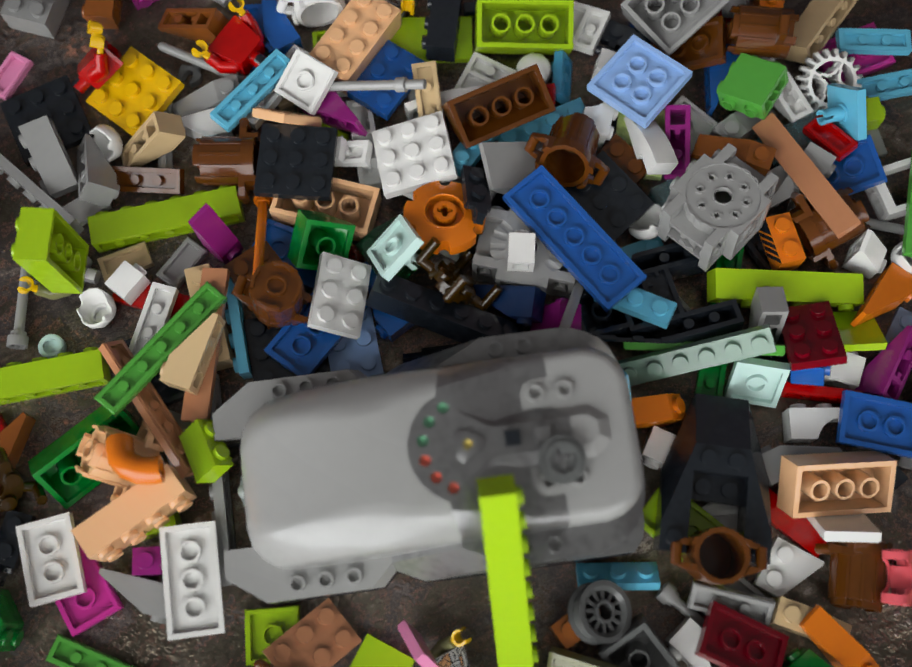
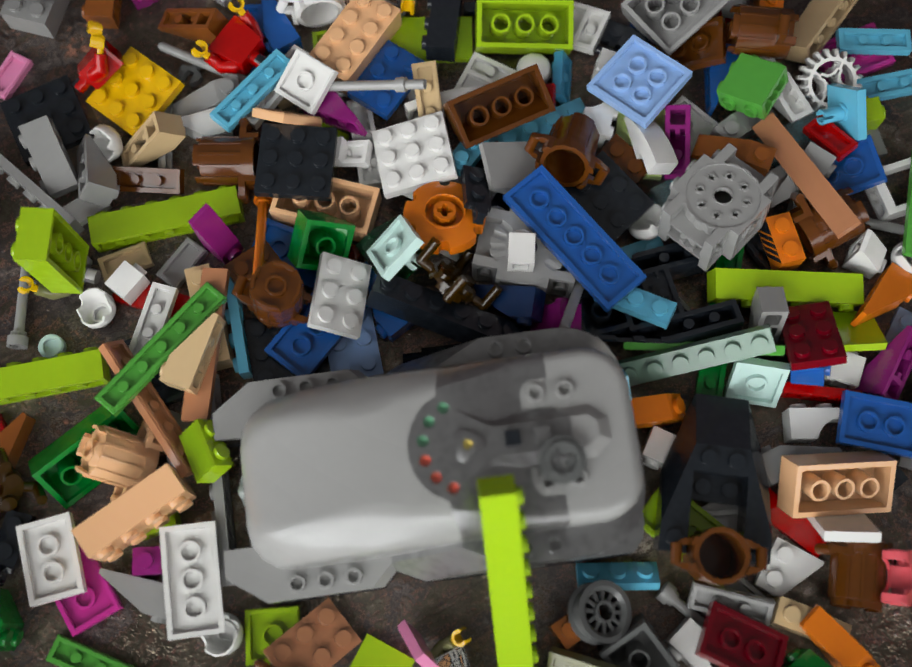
orange cylinder [105,433,165,484] -> none
none -> white hair [201,612,244,657]

